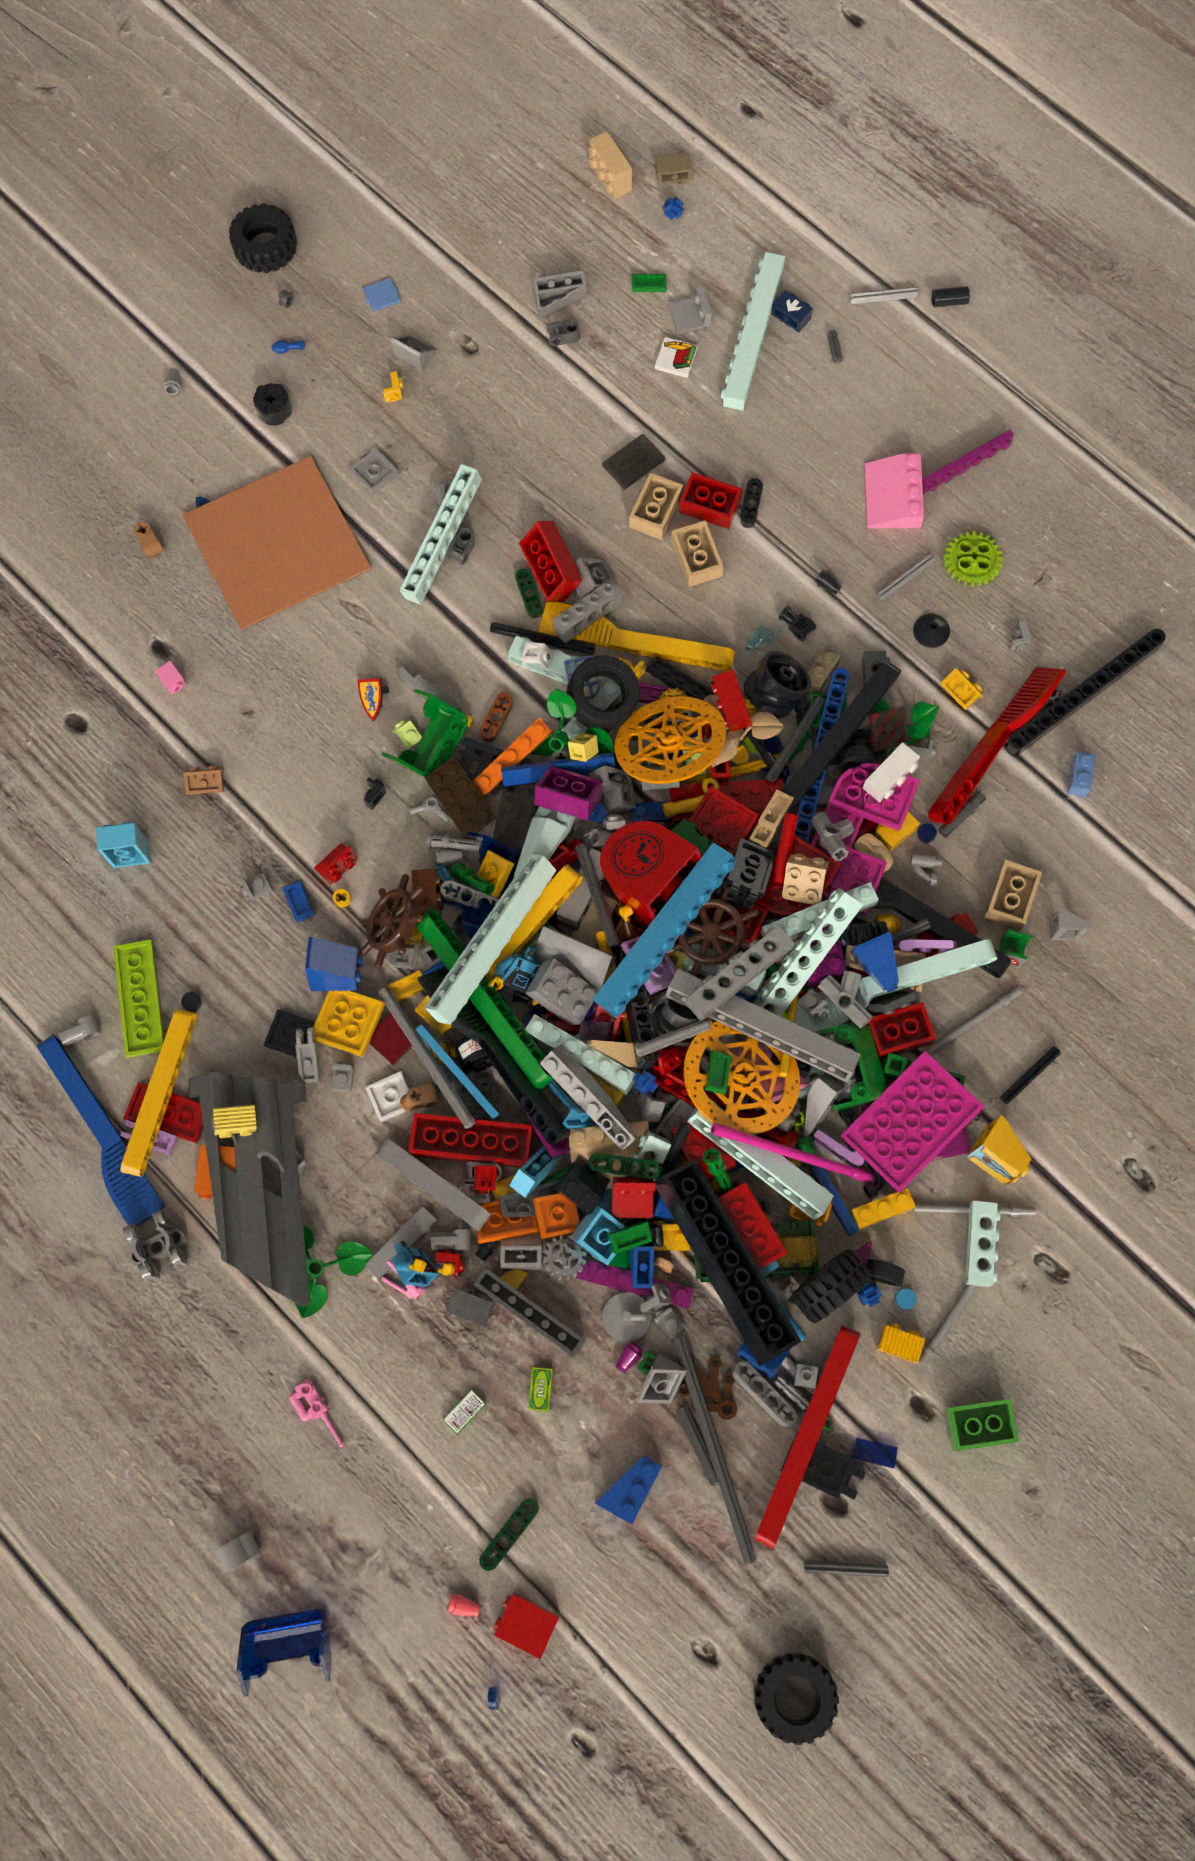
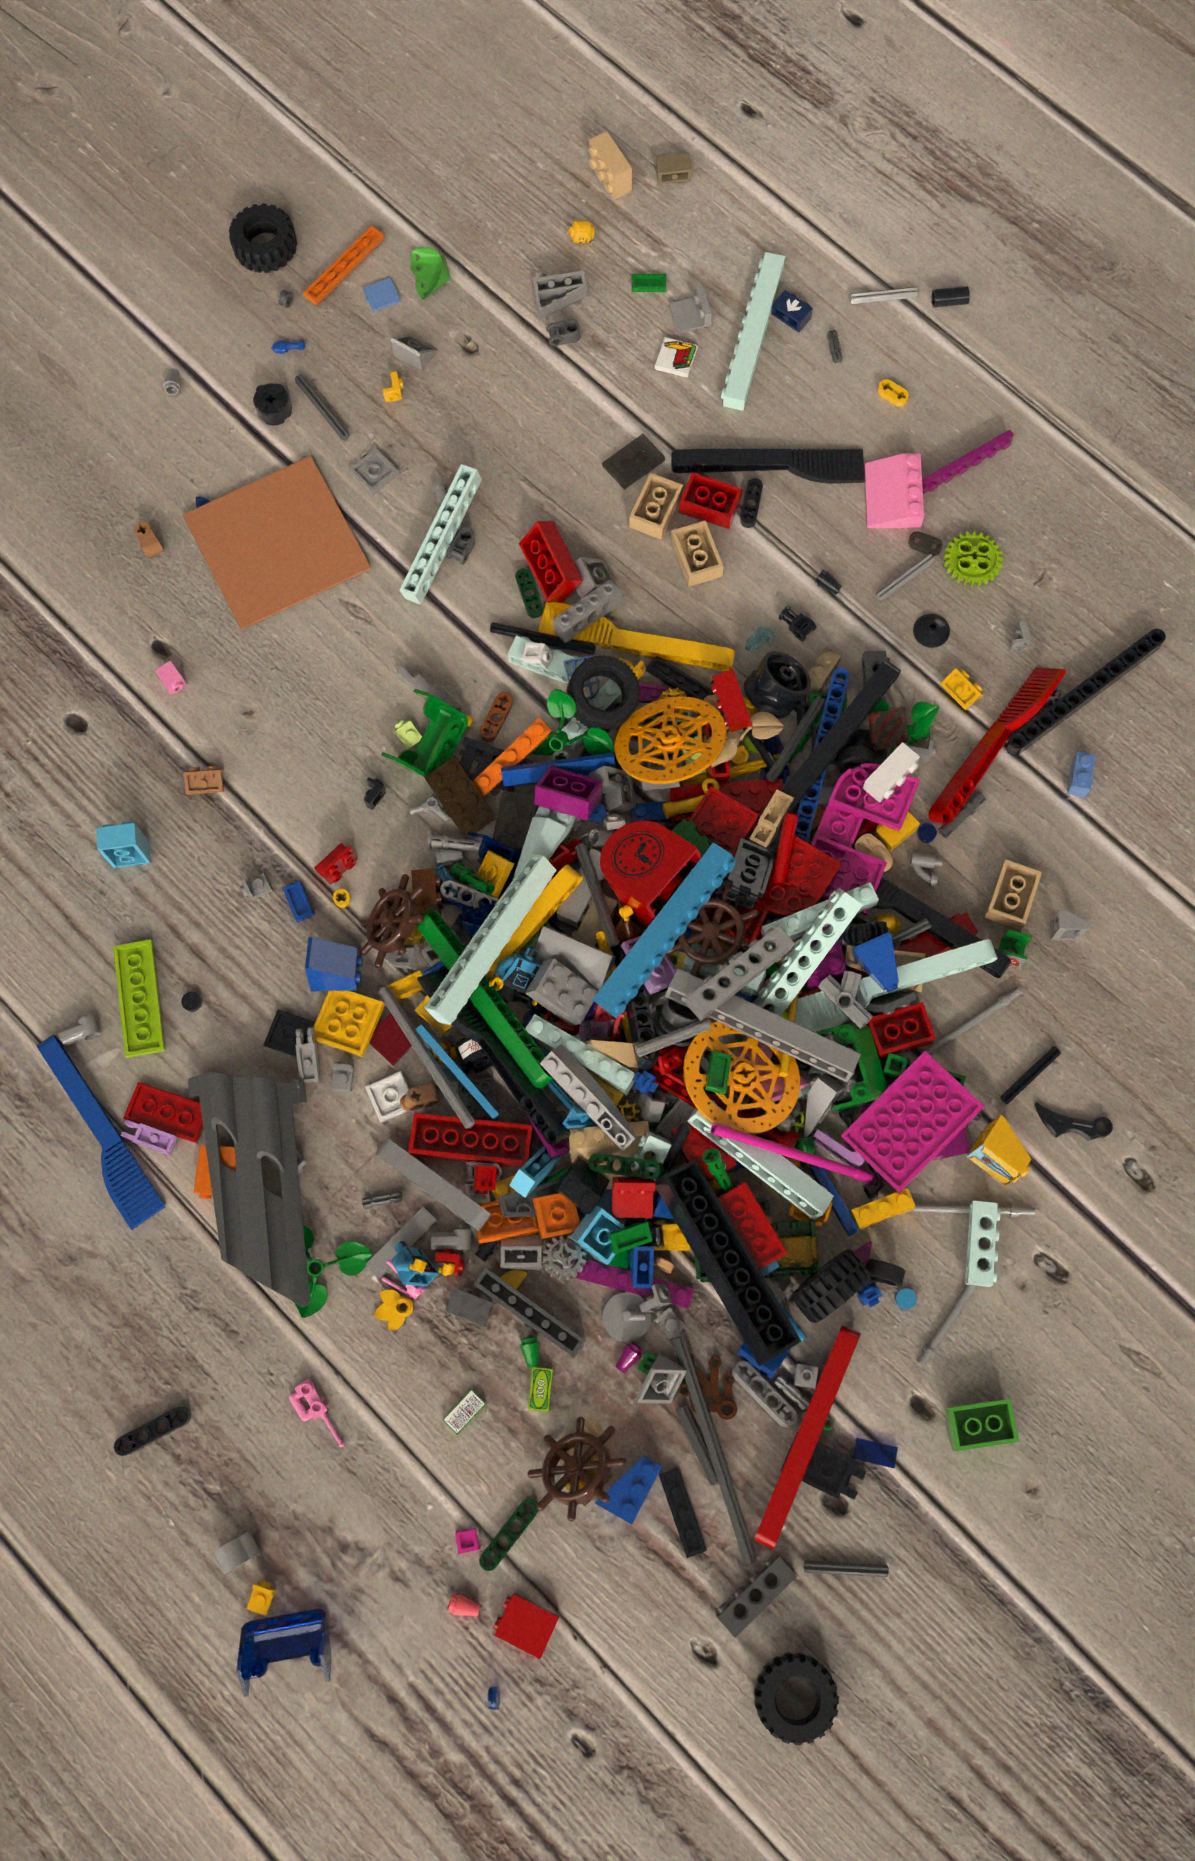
yellow beam [121,1009,197,1177] -> none
light grey piece [123,1210,189,1283] -> none
light yellow brick [213,1105,257,1138] -> none
shield [357,678,389,722] -> none
light yellow brick [568,733,598,762] -> none
blue gear [663,196,684,220] -> none
tan bracket [782,854,829,905] -> none
light grey bracket [797,989,828,1020] -> none
light grey piece [811,812,854,861] -> none
yellow brick [876,1323,925,1364] -> none
lavender hinge [899,940,957,953] -> none
none -> black beam [114,1407,191,1456]
none -> yellow bracket [246,1580,276,1616]
none -> dark grey axle [295,374,350,440]
none -> orange plate [303,225,385,306]
none -> dark grey axle [362,1191,402,1209]
none -> yellow plate [373,1290,414,1330]
none -> bright green piece [411,247,450,300]
none -> dark pink tile [455,1528,480,1554]
none -> green cone [520,1336,540,1368]
none -> reddish brown brick [527,1417,626,1522]
none -> yellow head [568,220,594,244]
none -> yellow gear [618,1100,641,1123]
none -> black tile [658,1468,707,1558]
none -> black piece [671,449,865,484]
none -> dark grey brick [717,1556,797,1638]
none -> yellow beam [878,379,909,407]
none -> clear smoke beam [908,531,943,556]
none -> black piece [1035,1103,1113,1141]

